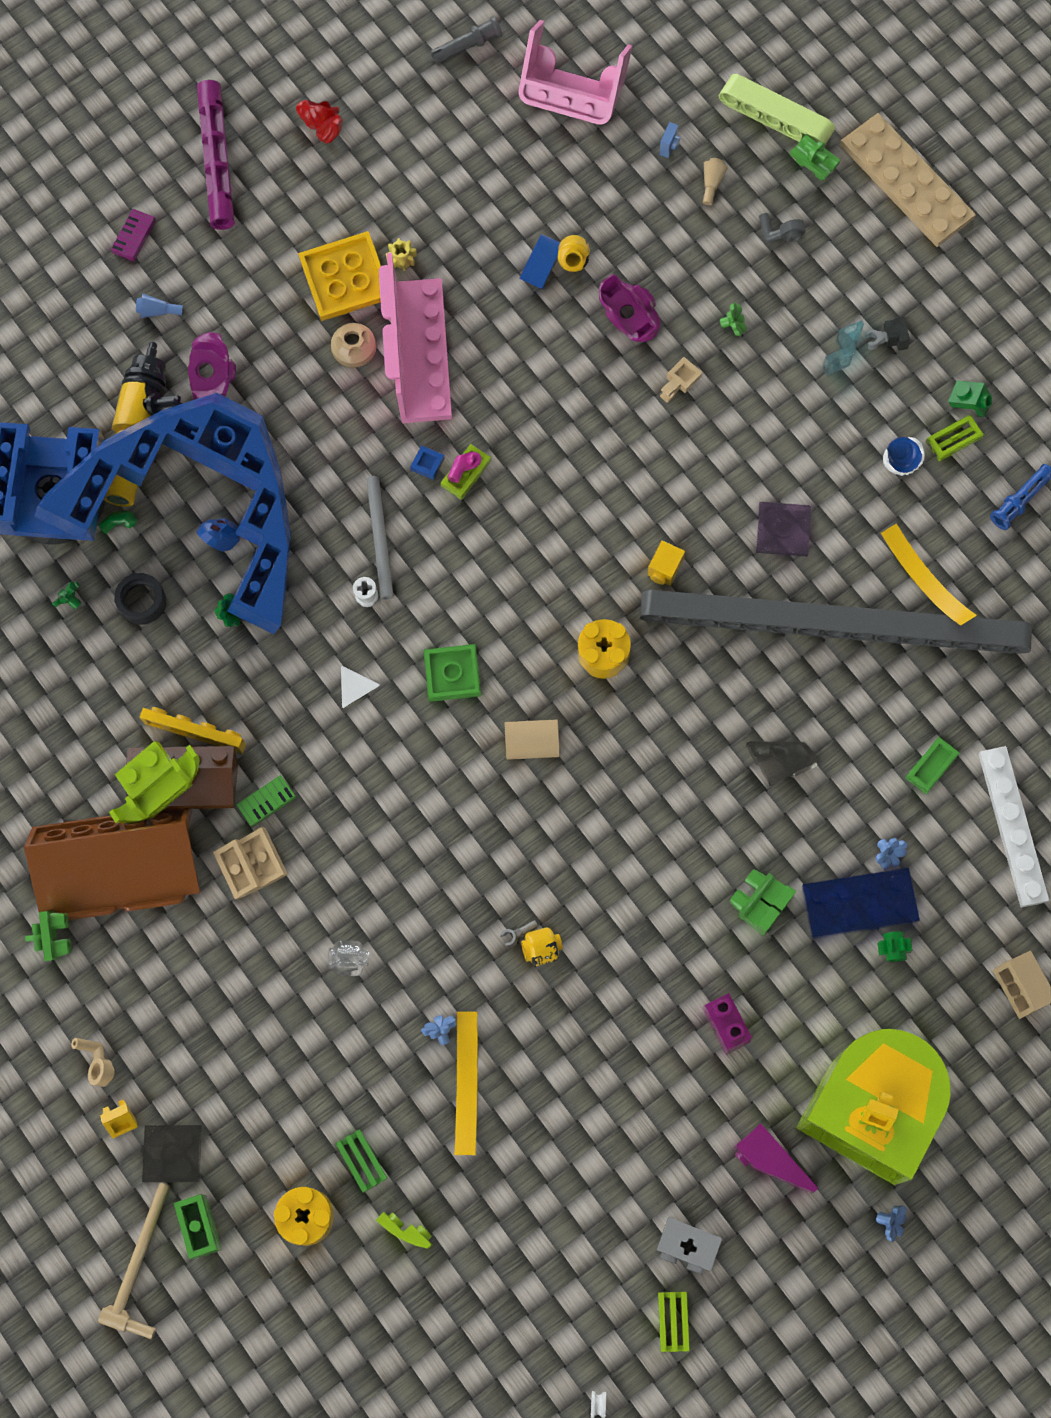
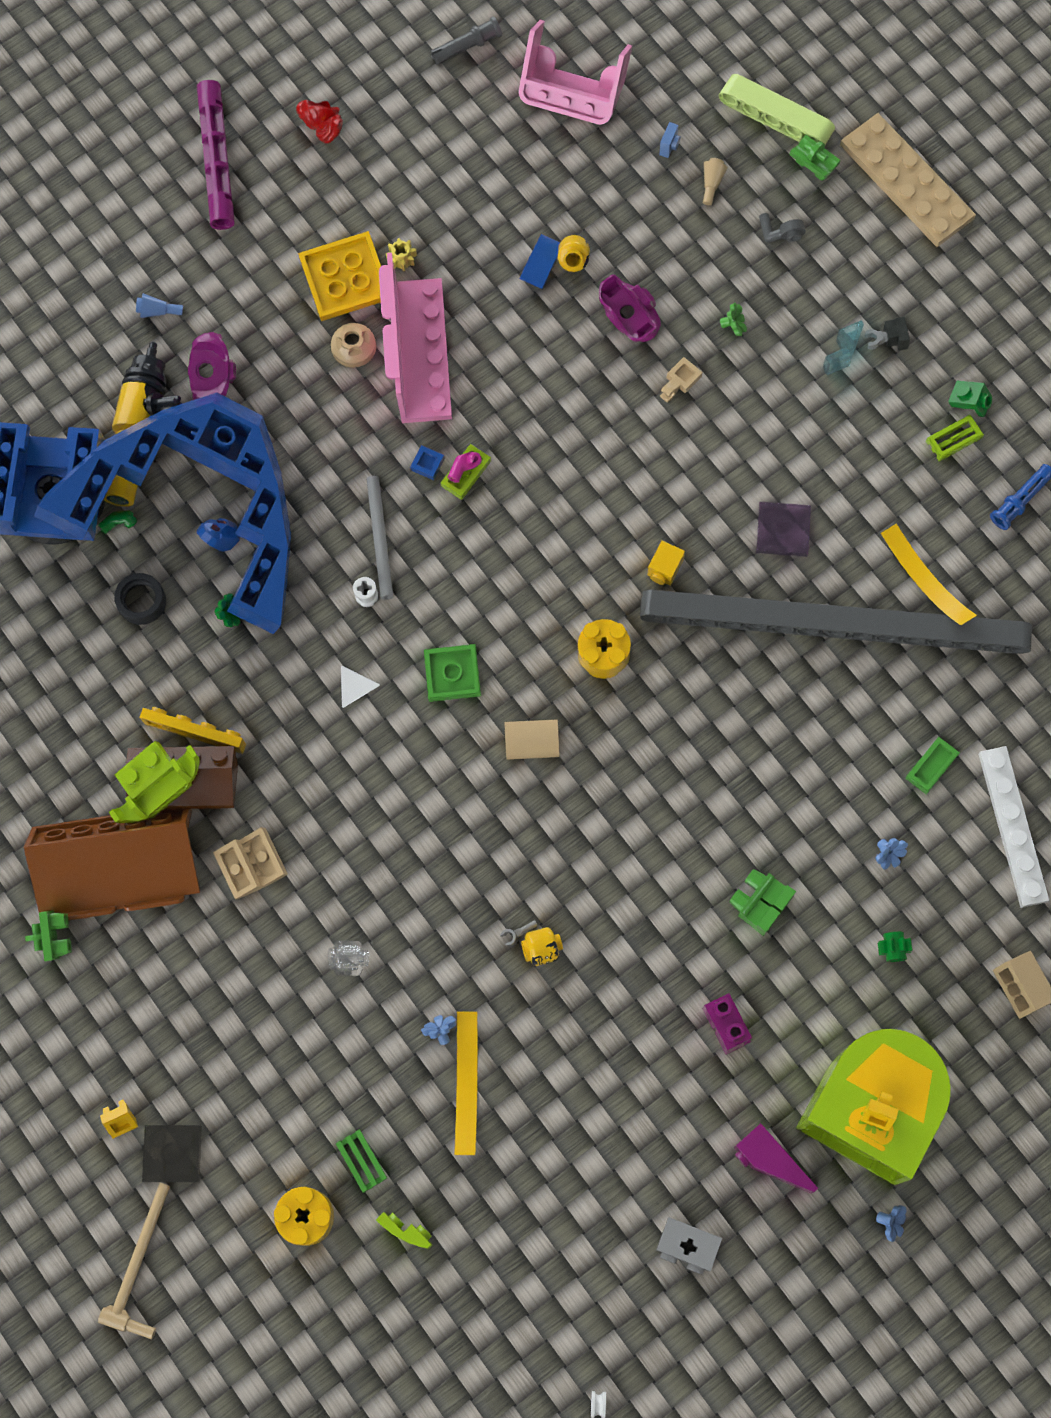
green plant [52,581,81,610] -> none
tan plate [71,1038,114,1087] -> none
magenta tile [111,209,156,262] -> none
bright green brick [174,1194,222,1259] -> none
bright green tile [237,775,296,828] -> none
lime tile [658,1292,689,1352] -> none
clear smoke slope [746,741,818,786] -> none
clear blue plate [801,868,920,939] -> none
blue hair [883,437,925,476] -> none

